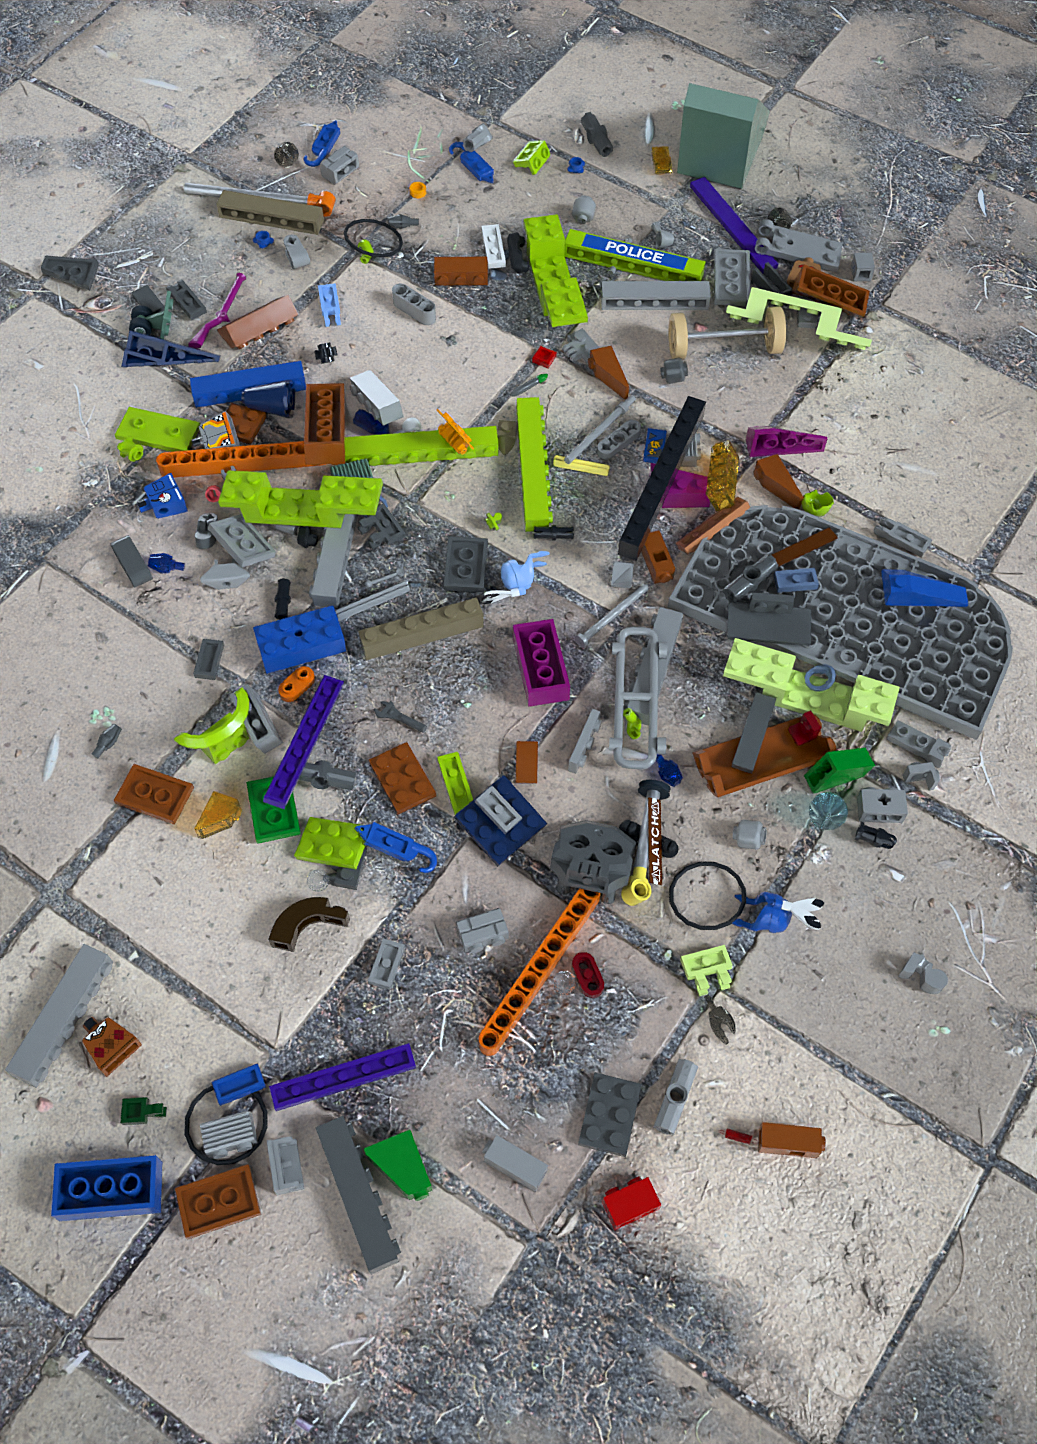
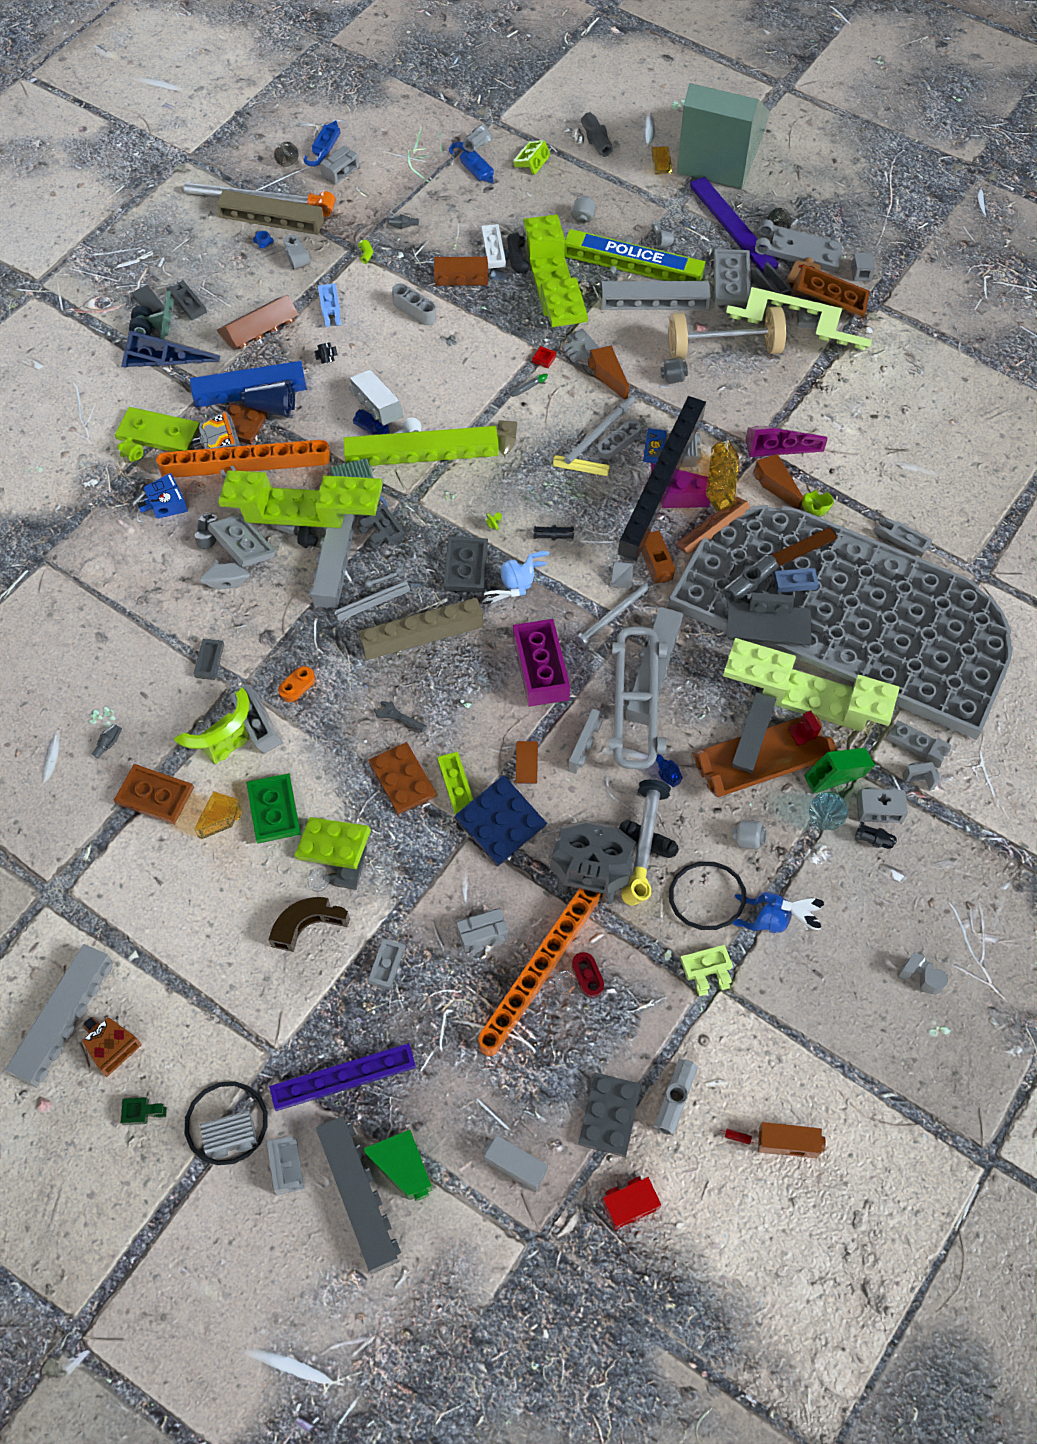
dark grey wing [41,255,99,291] -> none
blue brick [51,1155,163,1221] -> none
dark grey beam [110,535,153,588] -> none
clear blue piece [148,553,185,573] -> none
dark orange plate [175,1164,261,1240] -> none
magenta piece [188,273,246,348] -> none
coral hinge [205,485,221,502] -> none
blue tile [212,1063,266,1106] -> none
blue brick [253,605,346,674] -> none
dark purple tile [263,675,344,809] -> none
black pin [274,578,291,620] -> none
dark grey piece [299,760,356,790] -> none
dark orange brick [304,383,345,466] -> none
black piece [343,219,403,257] -> none
blue plate [355,822,437,873] -> none
light orange tile [409,182,426,199] -> none
light orange hinge [437,409,474,455] -> none
light grey plate [475,786,522,834] -> none
lime brick [516,397,553,532] -> none
blue plate [567,157,585,173] -> none
lime arm [623,708,641,739] -> none
reddish brown sticker [648,797,662,885] -> none
clear smoke hand [704,994,736,1045] -> none
sand blue piece [804,664,836,691] -> none
blue wedge [881,569,968,607] -> none

